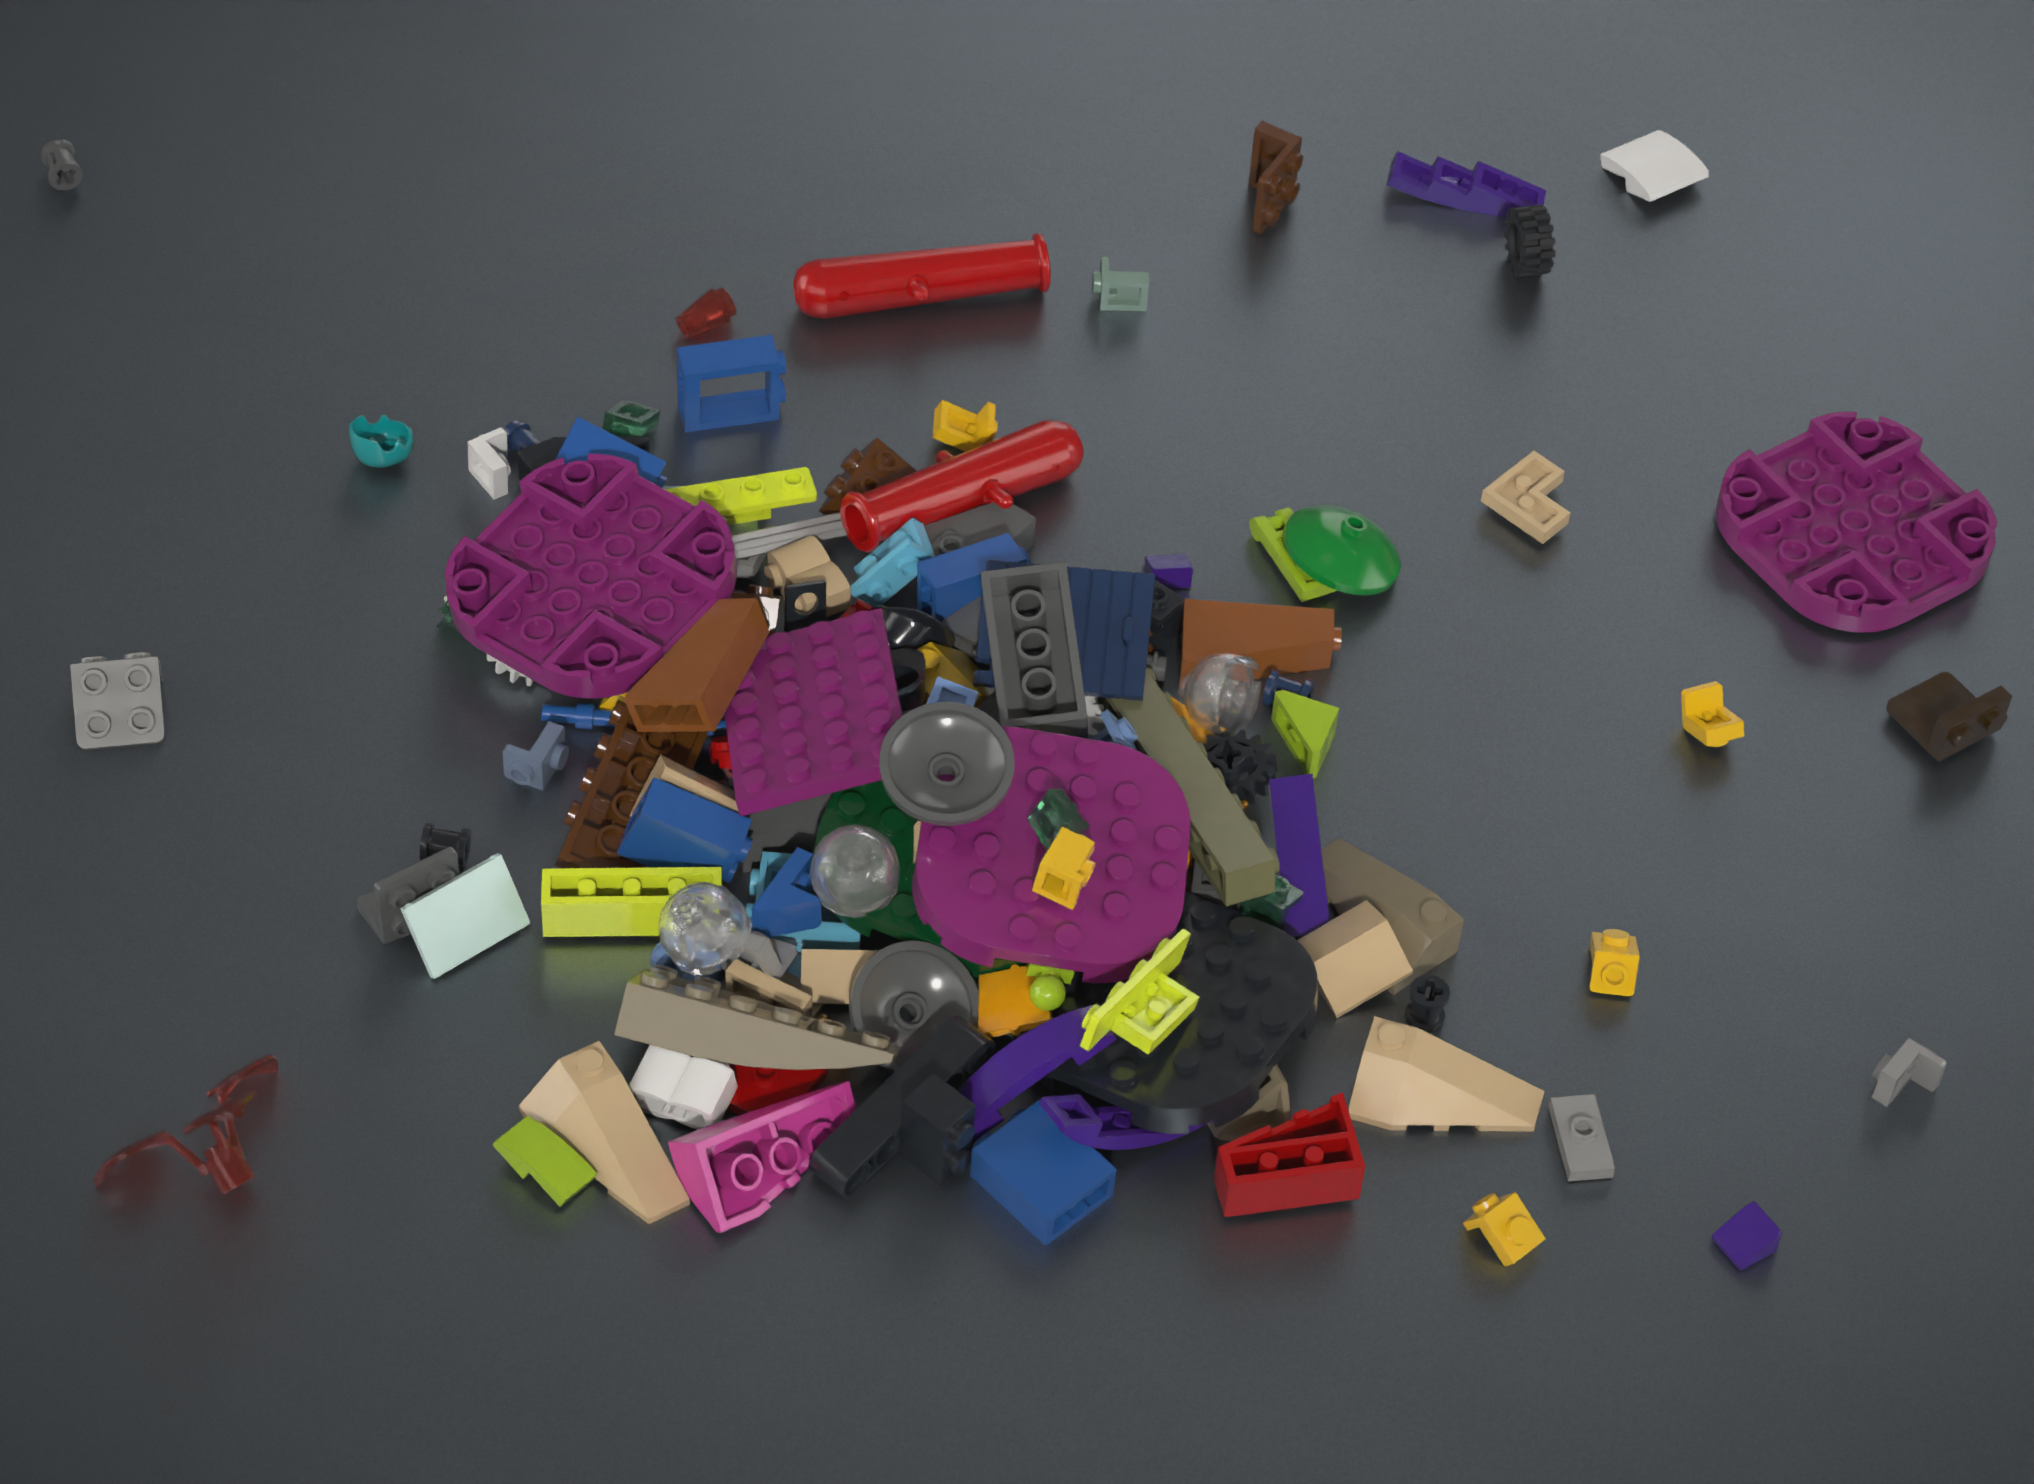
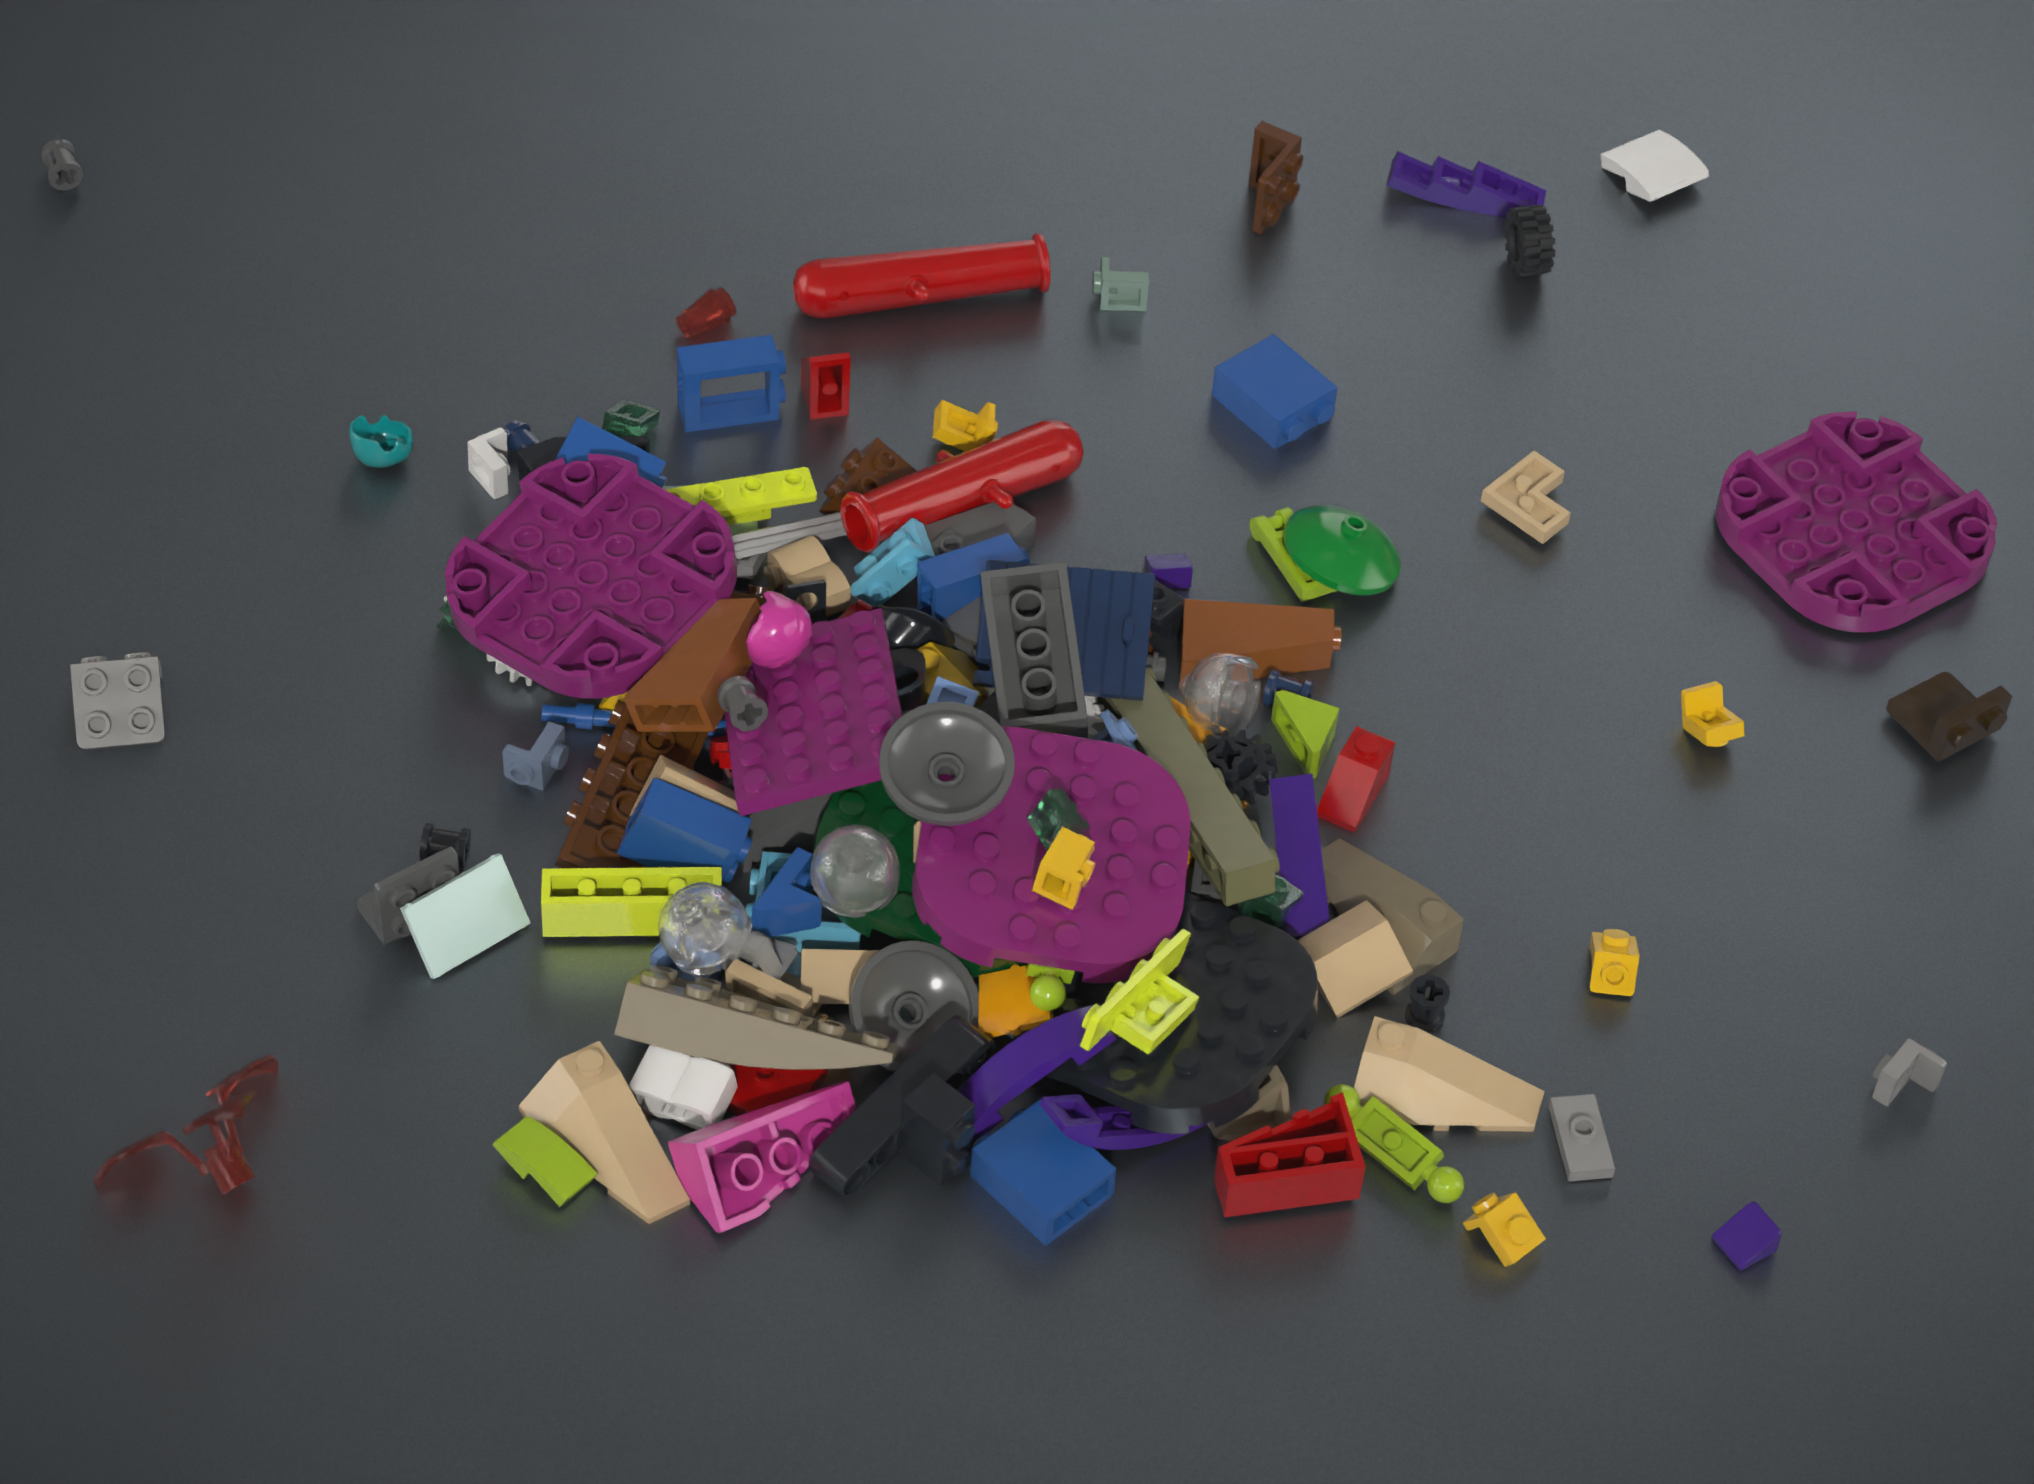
none -> dark grey bush [717,676,768,732]
none -> dark pink hair [746,591,812,669]
none -> red slope [801,352,851,420]
none -> blue brick [1212,334,1338,449]
none -> red slope [1317,726,1395,833]
none -> lime plate [1324,1084,1464,1203]

